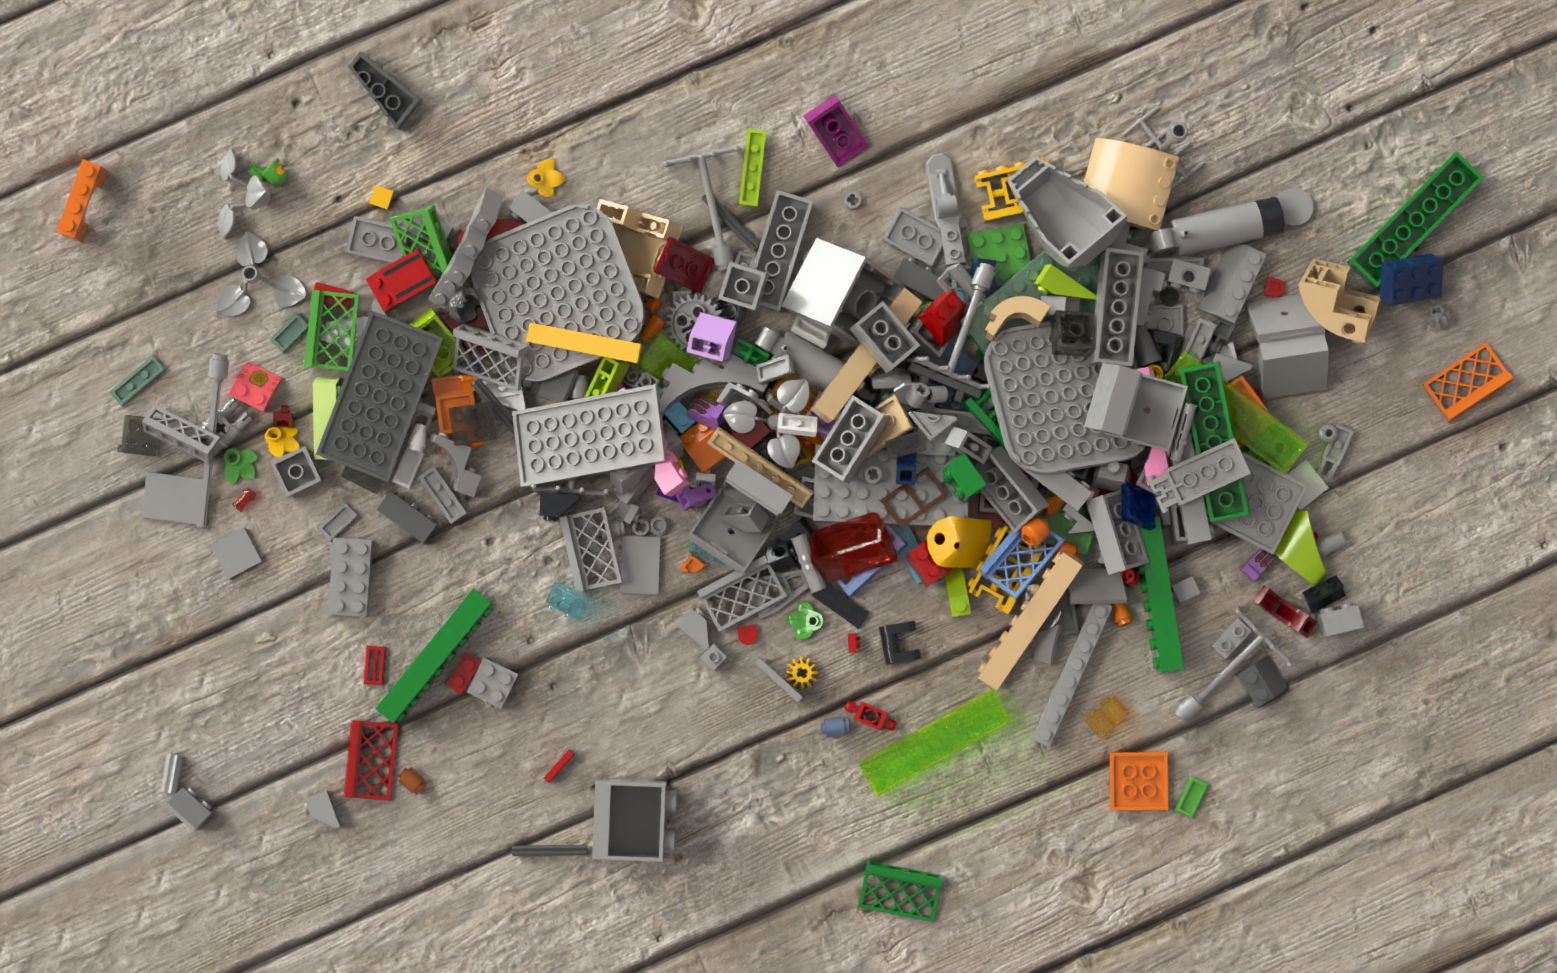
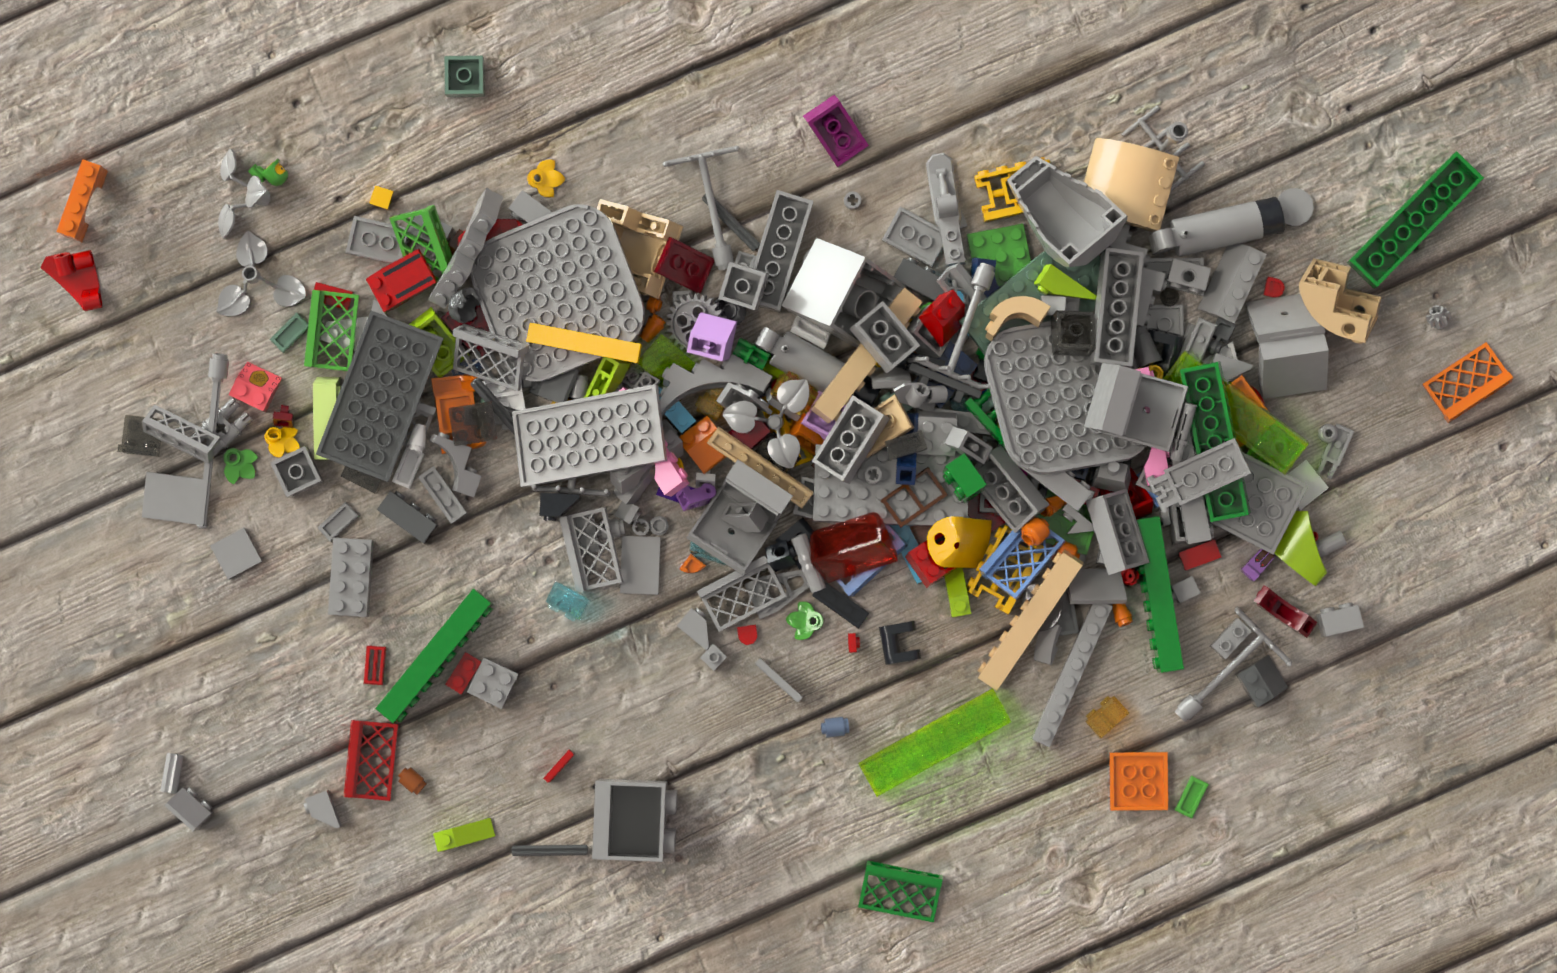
sand green tile [109,355,166,407] -> none
clear red pin [232,487,257,512] -> none
dark grey wedge [348,52,423,130] -> none
medium lavender leg [687,399,726,430] -> none
lime plate [739,129,767,207] -> none
light grey tile [756,354,795,385] -> none
white plate [777,413,817,437] -> none
yellow gear [786,657,818,689] -> none
red piece [844,701,897,730] -> none
light grey tile [908,411,959,441] -> none
clear blue plate [1121,482,1155,531] -> none
black bracket [1302,575,1346,613] -> none
dark blue brick [1380,253,1443,306] -> none
none -> red panel [40,250,103,312]
none -> lime slope [433,818,495,852]
none -> sand green brick [444,55,485,97]
none -> red tile [1178,540,1222,571]

